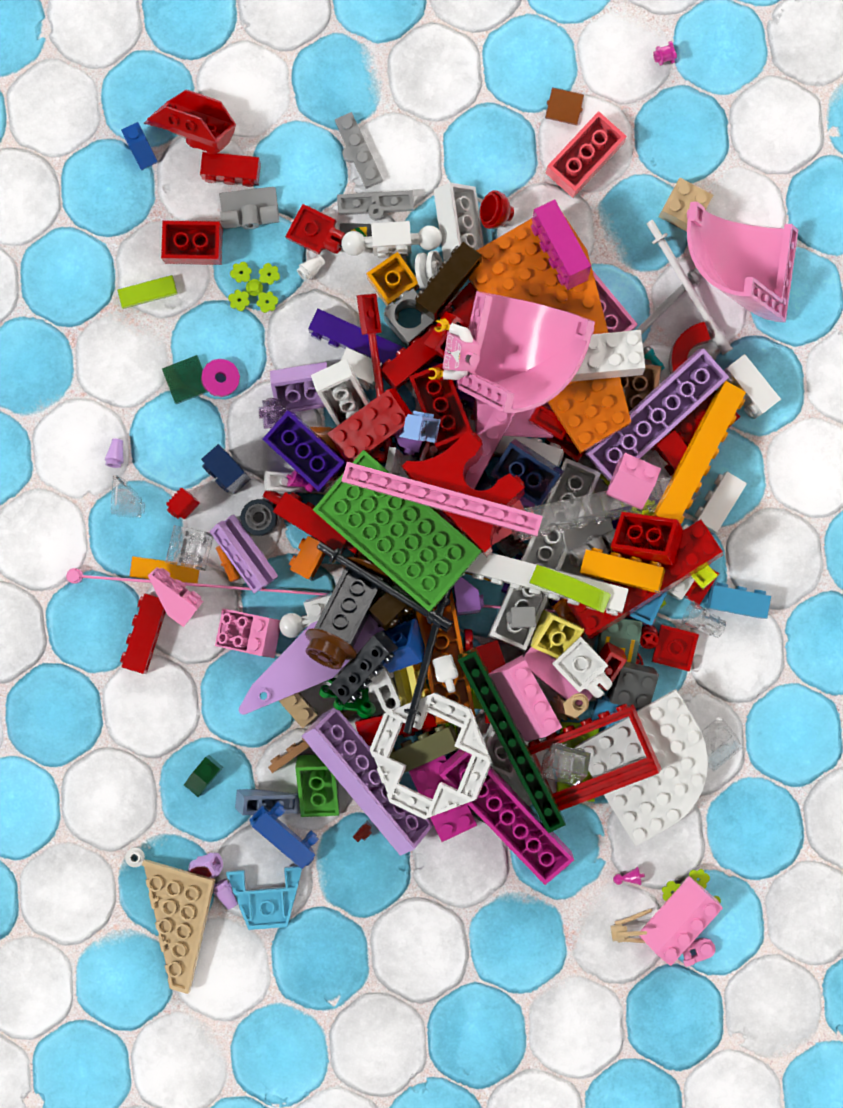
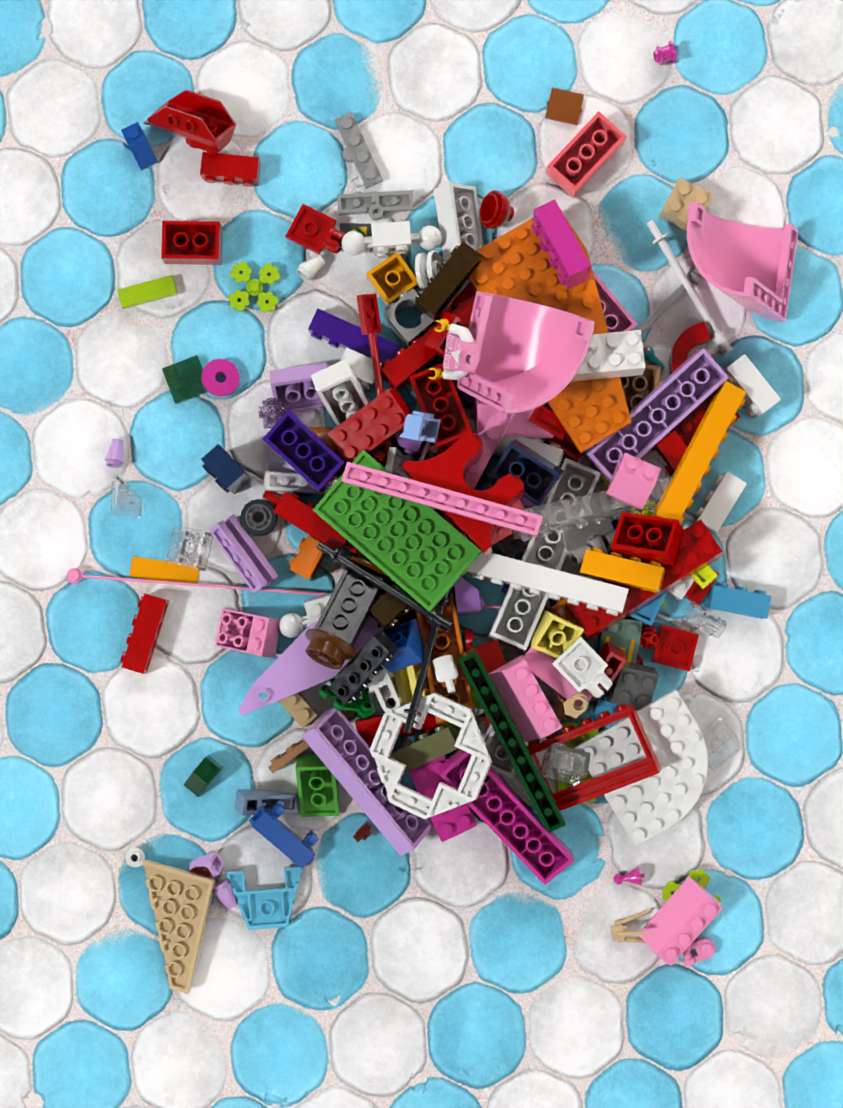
bright pink slope [148,567,204,627] -> none
red brick [166,488,200,519] -> none
orange axle [215,546,240,582] -> none
light grey panel [219,187,280,229] -> none
dark pink piece [287,470,315,493] -> none
light grey brick [506,607,536,628] -> none
lime slope [529,565,611,613] -> none

